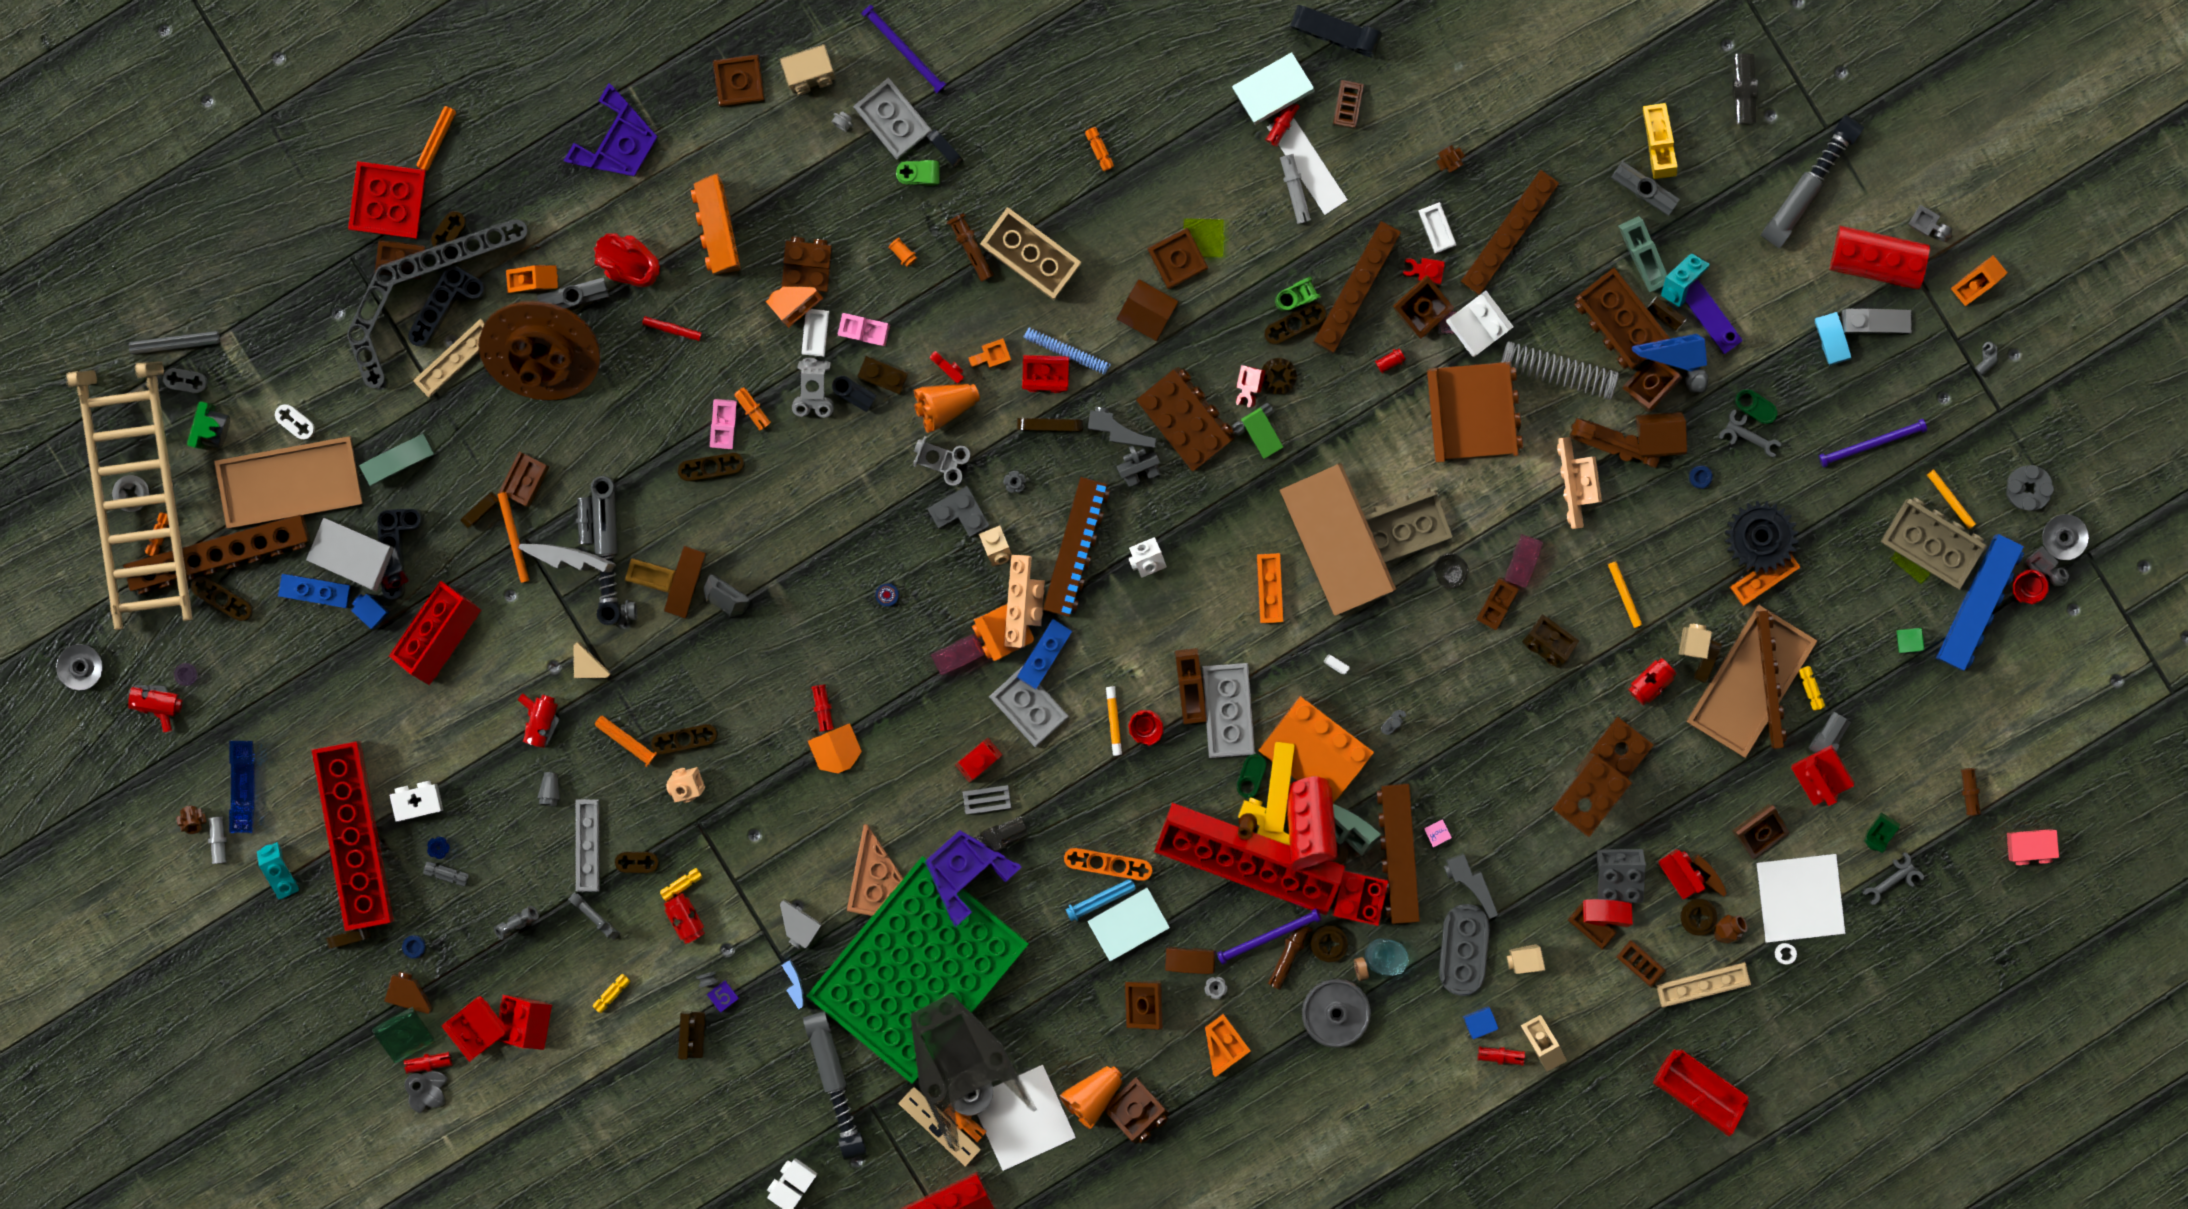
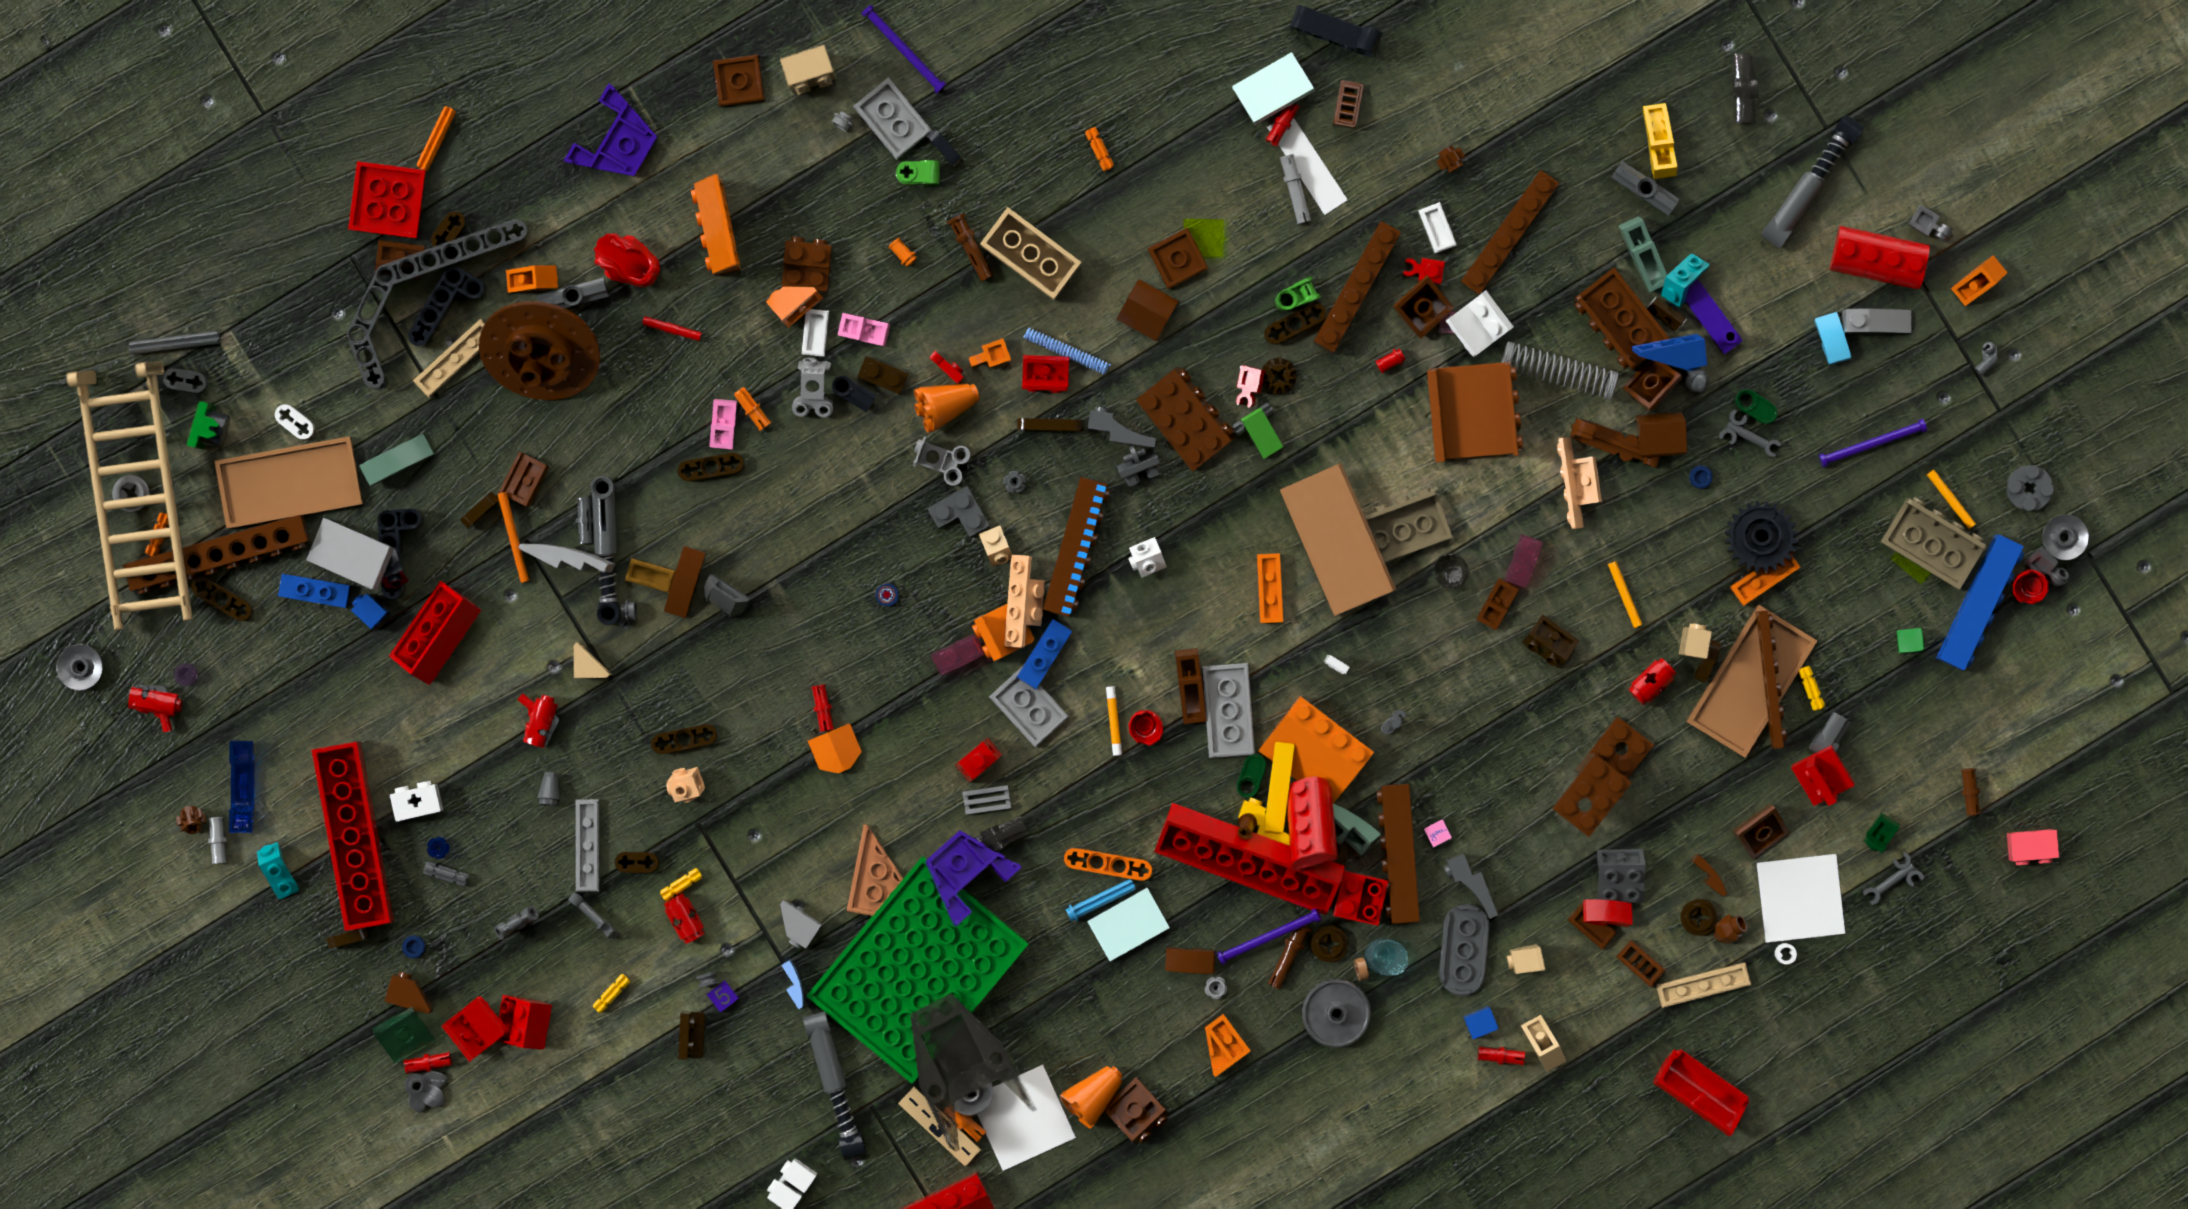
orange axle [595,716,658,767] -> none
reddish brown slope [1125,981,1163,1029] -> none
red bracket [1658,849,1705,899] -> none

